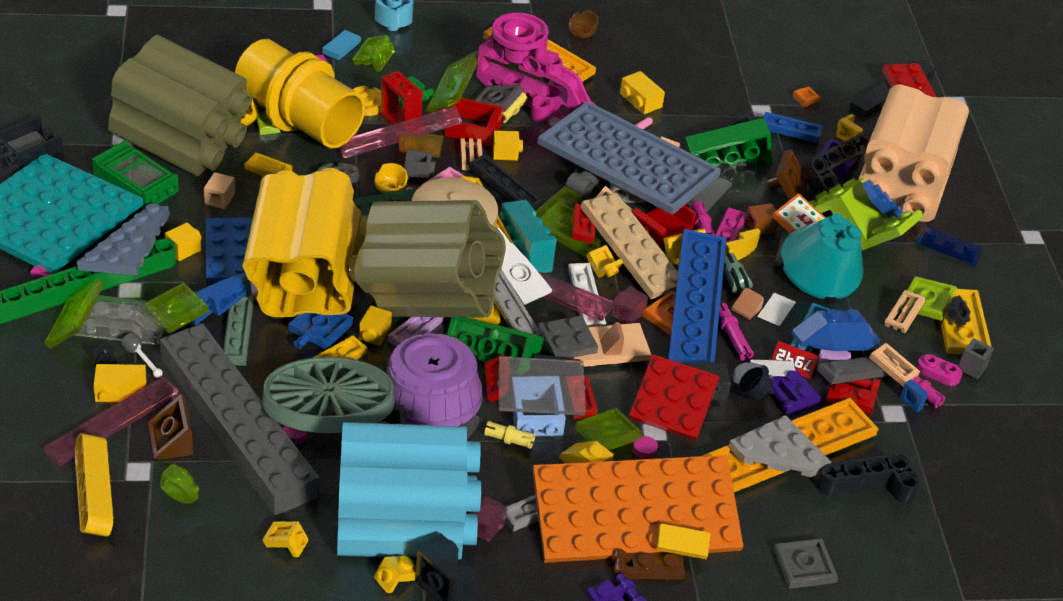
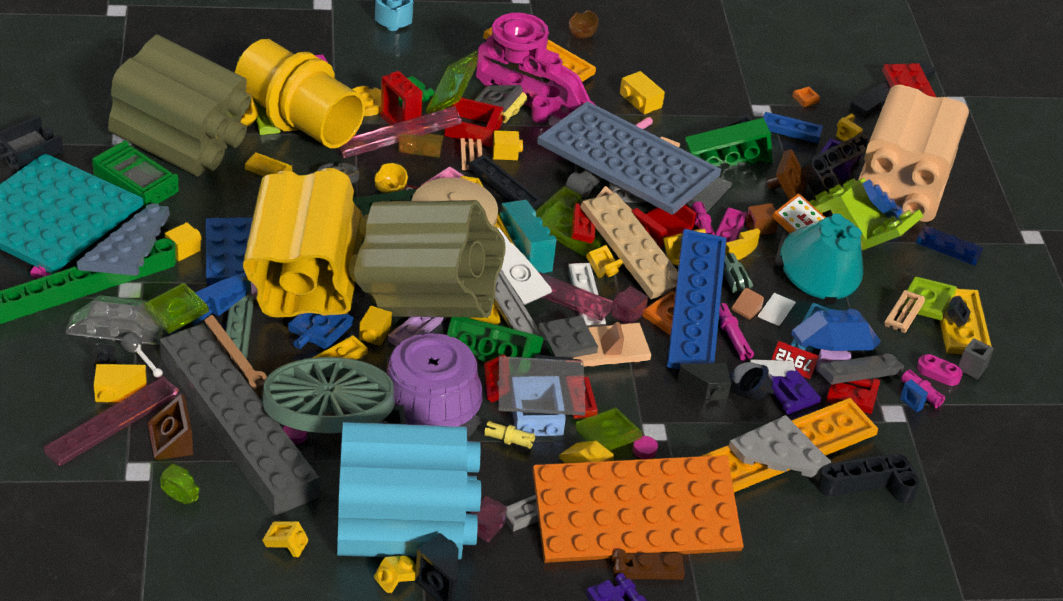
clear neon green tile [45,279,104,349] -> none
yellow beam [75,433,113,537] -> none
light nougat brick [204,172,235,209] -> none
dark azure tile [323,30,361,60] -> none
clear neon green bracket [352,35,394,72] -> none
dark grey brick [405,150,435,179] -> none
red plate [629,354,719,441] -> none
yellow tile [656,523,710,559] -> none
dark grey tile [773,538,838,589] -> none
light nougat tile [869,343,920,387] -> none
none -> medium nougat tile [204,315,267,400]

